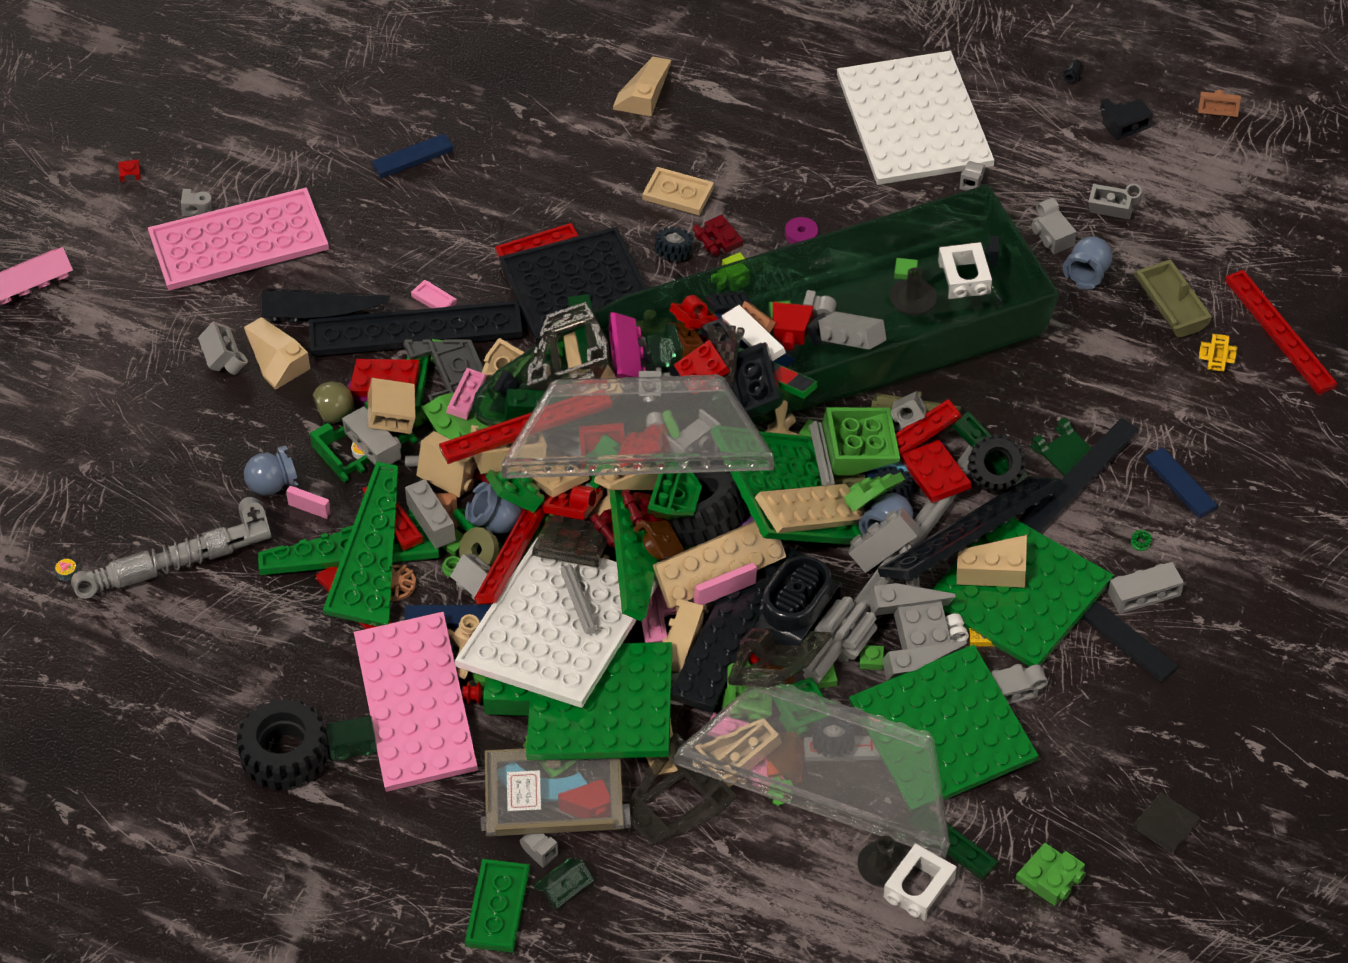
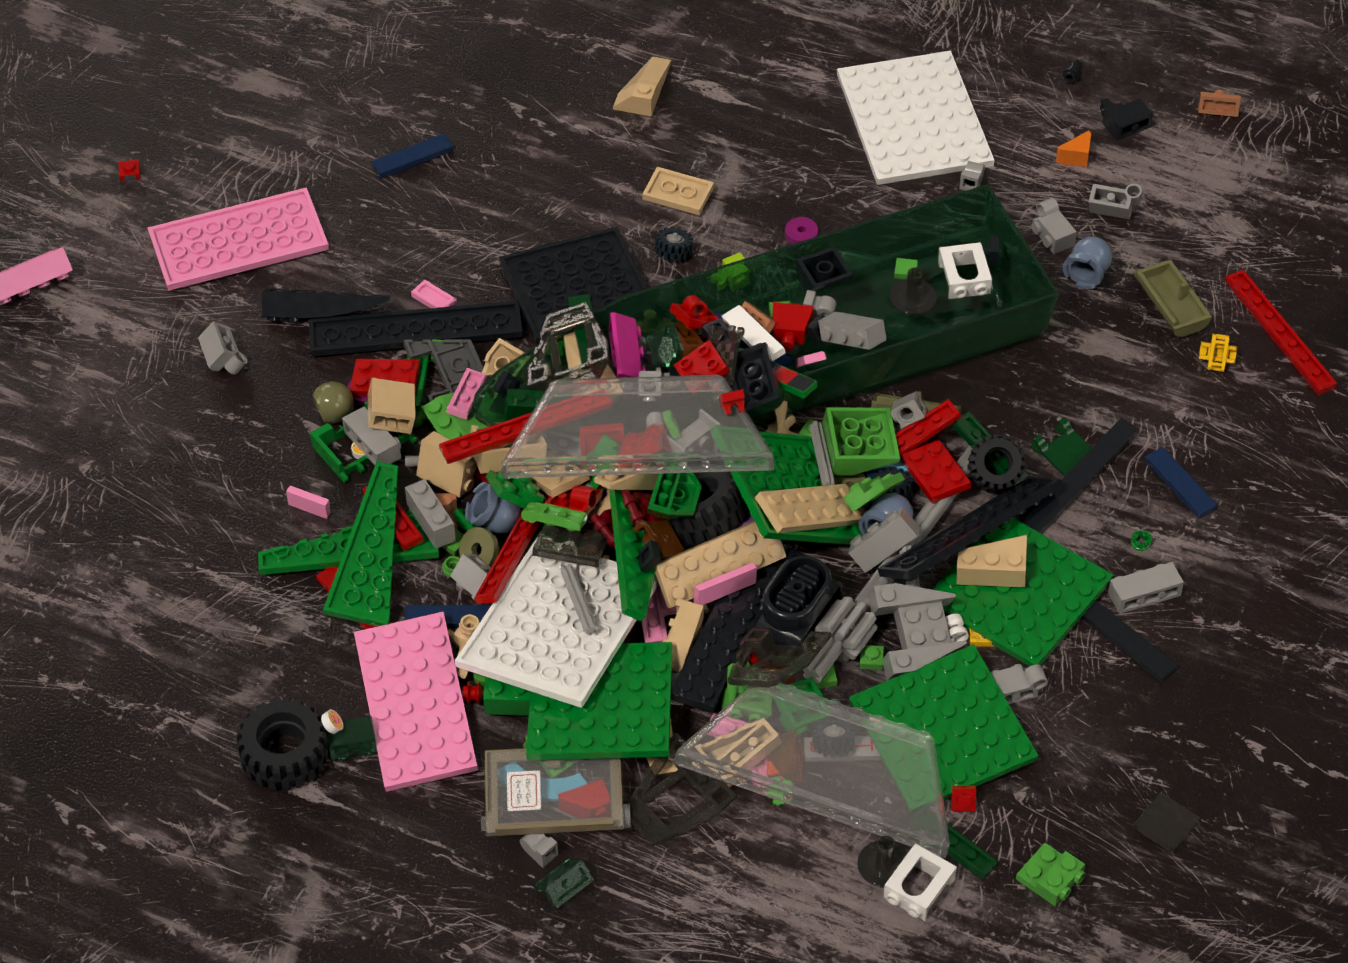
tile [54,558,78,581] -> none
light grey piece [71,497,271,599] -> none
light grey leg [181,189,212,216] -> none
sand blue tile [243,445,299,496] -> none
tan wedge [244,317,310,390] -> none
nougat wheel [391,565,416,601] -> none
green tile [465,859,530,953] -> none
red tile [495,223,579,258] -> none
dark red plate [692,214,743,256] -> none
black slope [705,292,753,314] -> none
none -> tile [321,709,343,734]
none -> bright green hinge [521,501,587,531]
none -> black plate [638,540,661,573]
none -> red tile [718,389,745,416]
none -> bright pink tile [795,351,826,368]
none -> black slope [796,247,853,291]
none -> red plate [951,786,976,811]
none -> orange slope [1056,130,1091,167]

